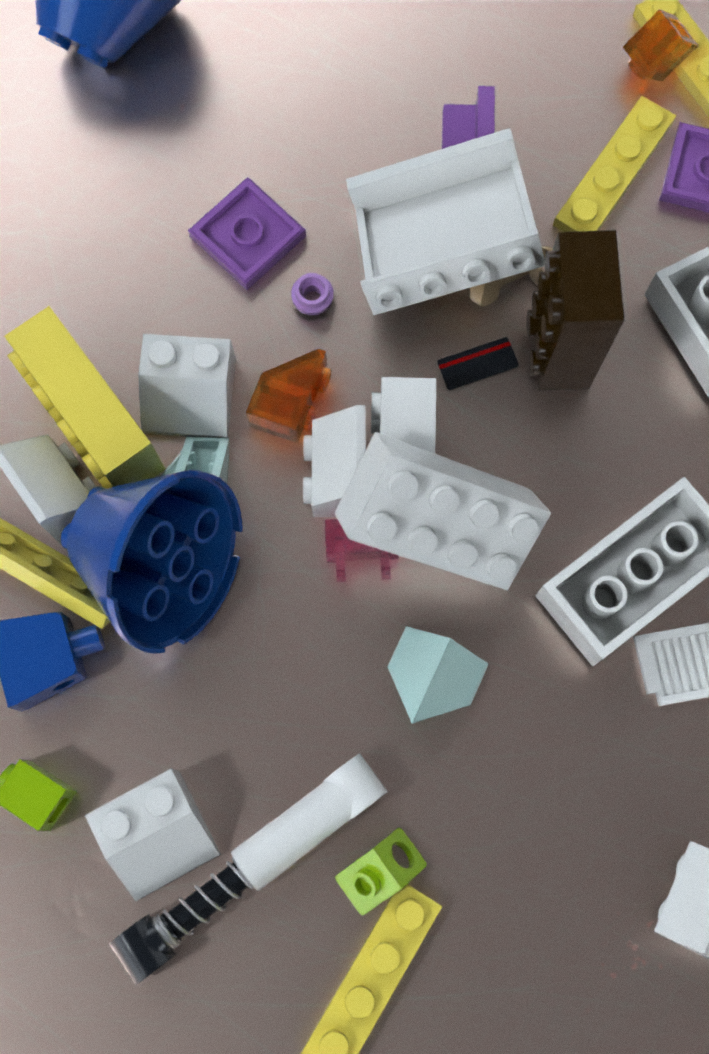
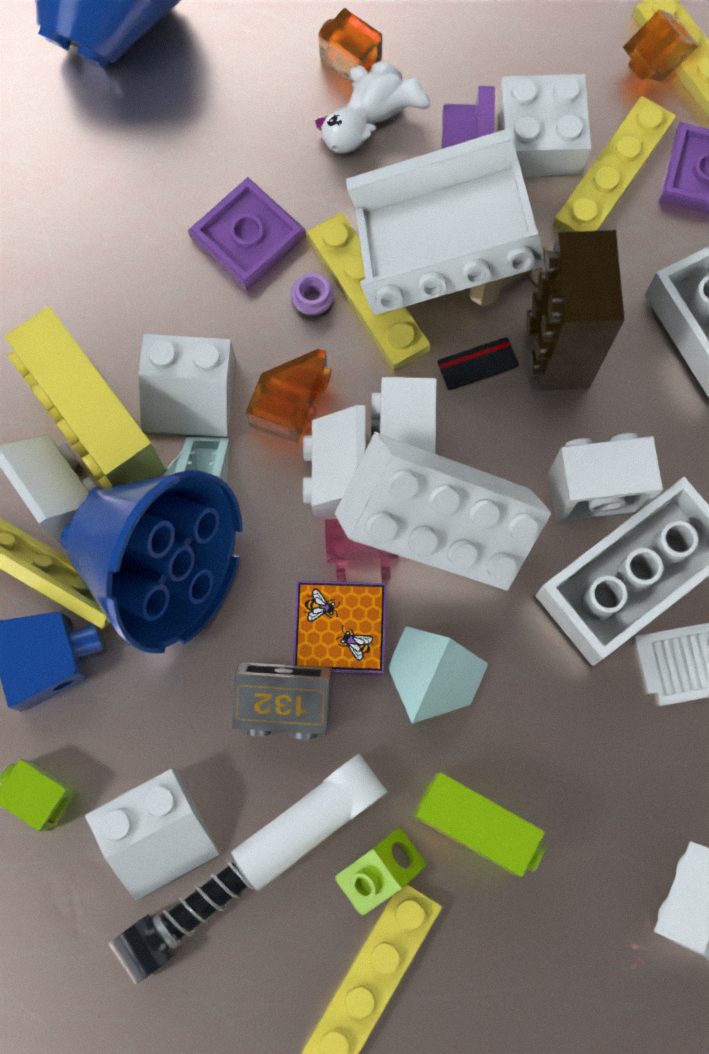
none -> flat silver brick [232,662,331,739]
none -> tile [293,580,386,675]
none -> light yellow plate [307,212,431,371]
none -> white animal [315,62,430,154]
none -> clear orange brick [318,7,382,83]
none -> lime brick [412,772,546,877]
none -> white brick [496,74,591,177]
none -> white brick [548,433,663,523]

